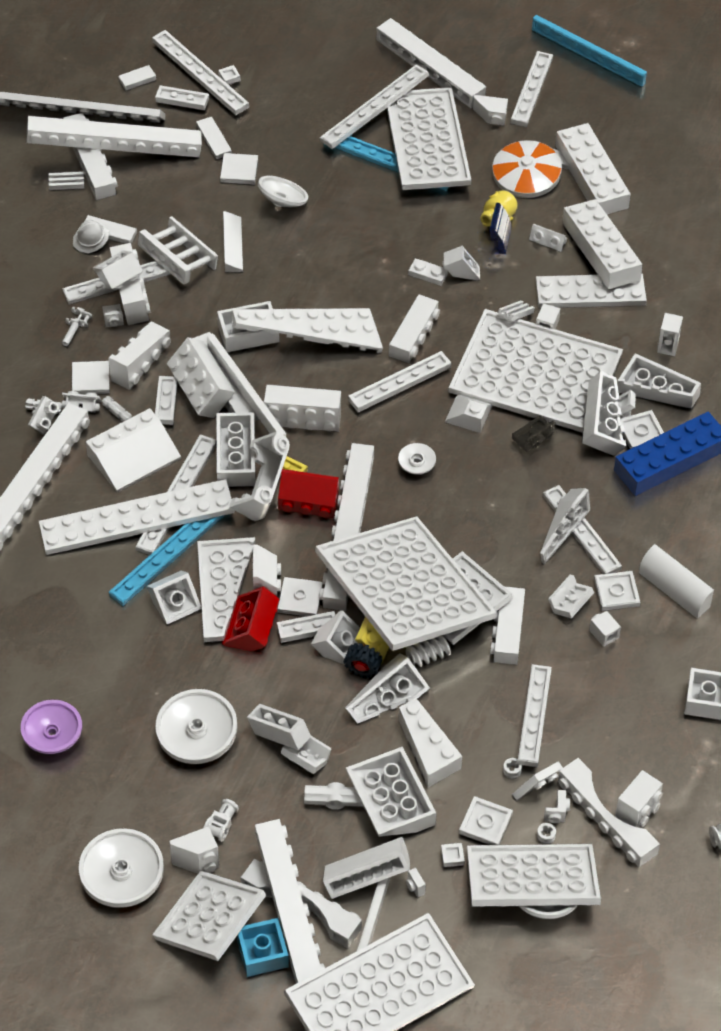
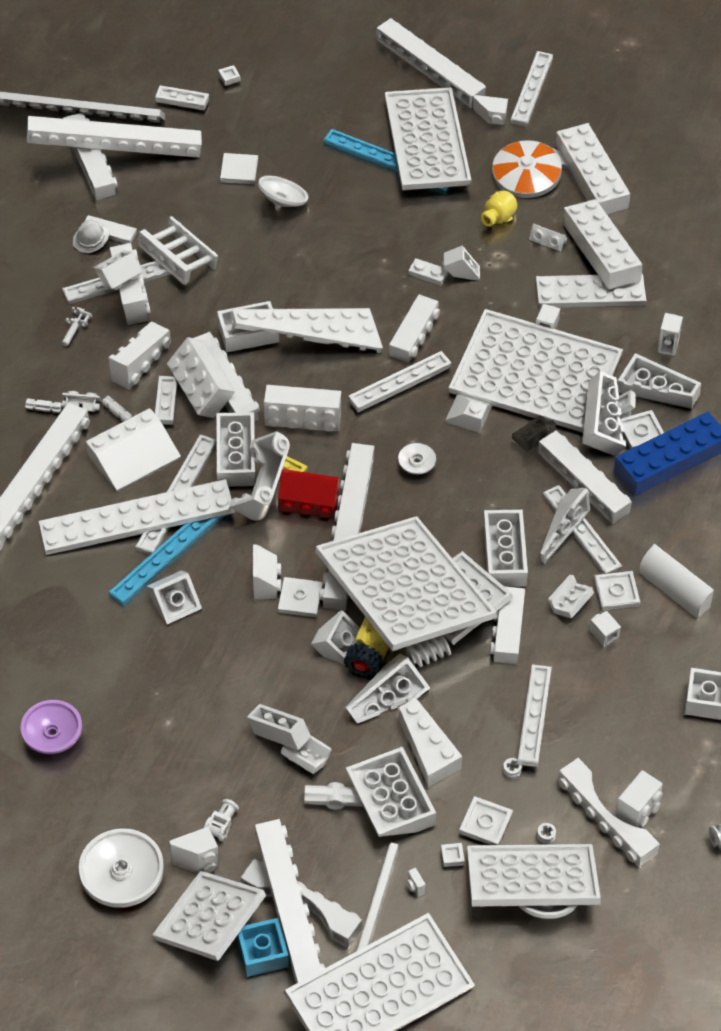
white hips [28,396,60,435] -> none
white tile [49,172,84,190] -> none
white tile [72,361,110,394] -> none
white bracket [102,304,124,327] -> none
white tile [118,65,156,91] -> none
white plate [152,30,249,115] -> none
white dish [156,689,238,764] -> none
white tile [196,117,232,159] -> none
white wing [197,537,255,642] -> none
white tile [207,333,286,437] -> none
red slope [222,586,280,652] -> none
white slope [223,211,243,272] -> none
white plate [276,611,335,643] -> none
white tile [320,64,429,149] -> none
white brick [323,837,410,899] -> none
clear blue slope [490,203,512,254] -> none
white tile [498,300,535,322] -> none
white wing [512,761,563,801] -> none
medium azure tile [532,15,647,87] -> none
white bracket [544,790,570,823] -> none
none -> white brick [483,510,528,587]
none -> white brick [538,431,632,524]

